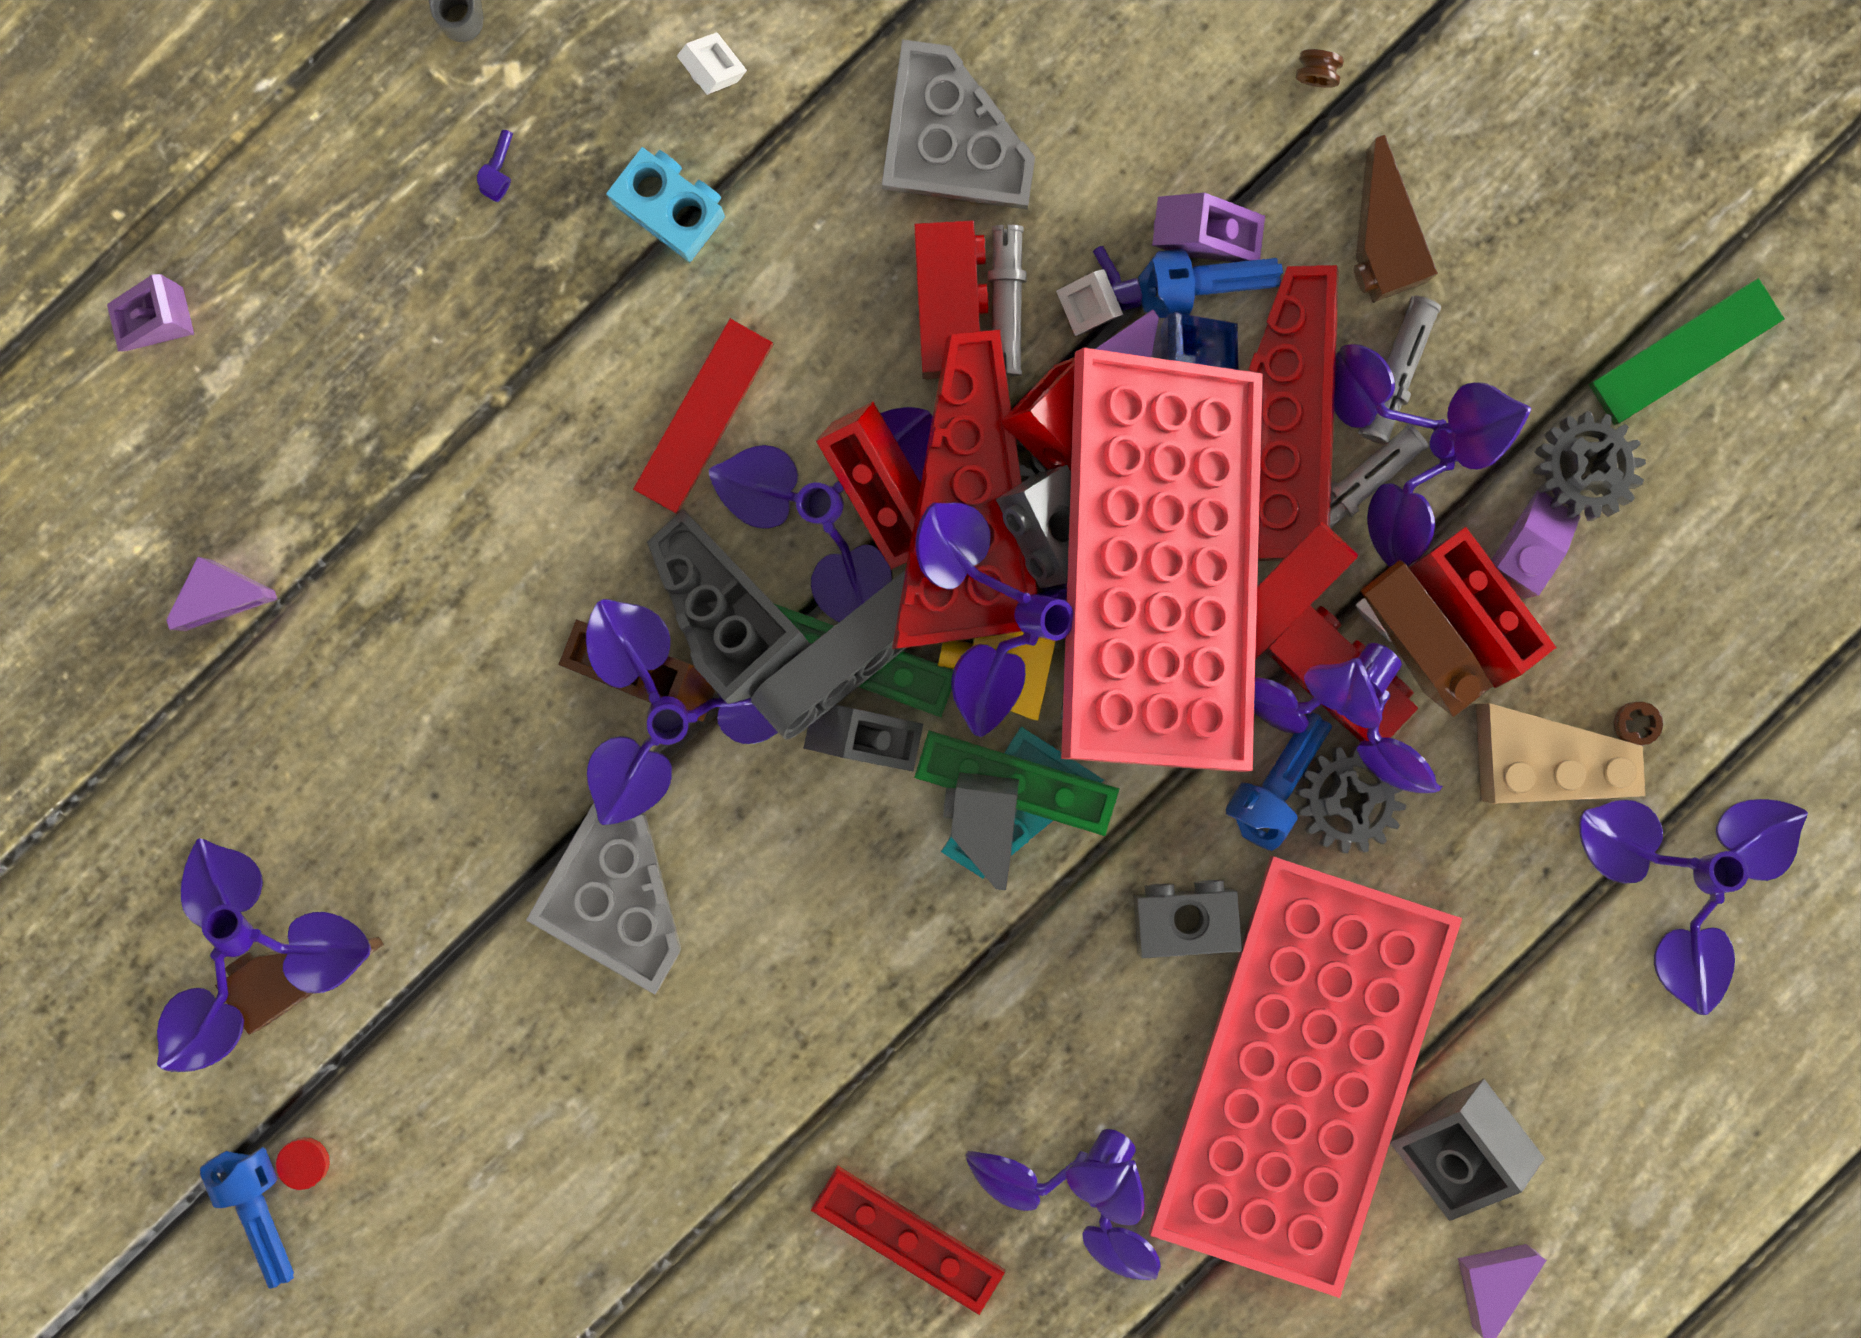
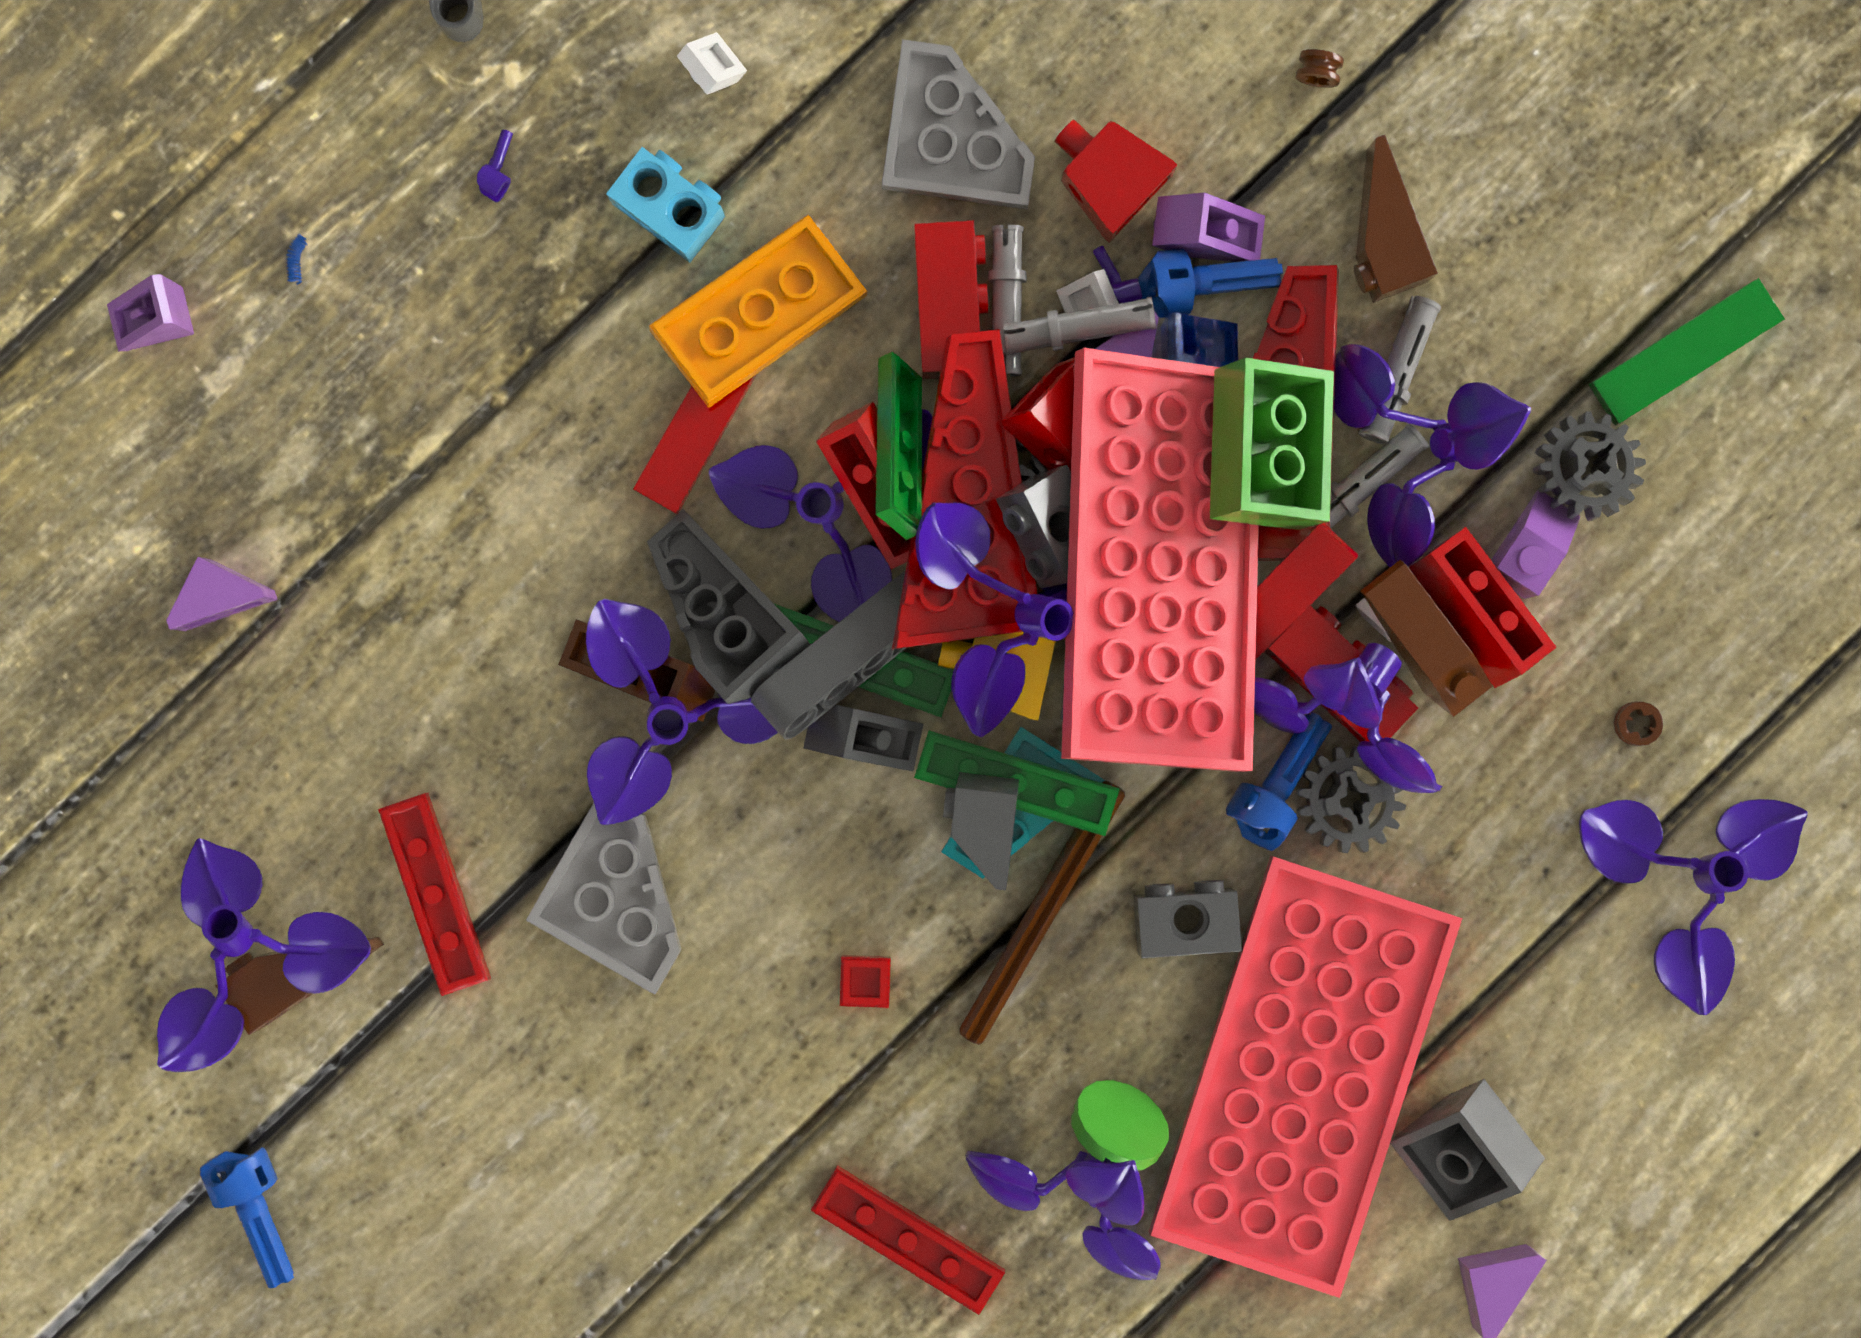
red tile [276,1137,330,1190] -> none
tan wedge [1476,703,1645,804] -> none
none -> blue leg [286,234,308,285]
none -> red tile [378,793,491,996]
none -> light orange tile [649,215,867,408]
none -> red tile [840,955,891,1008]
none -> green tile [876,351,922,540]
none -> reddish brown axle [959,781,1125,1045]
none -> light grey pin [1003,297,1157,355]
none -> red torso [1054,119,1177,243]
none -> bright green tile [1071,1080,1169,1170]
none -> bright green brick [1210,357,1334,530]

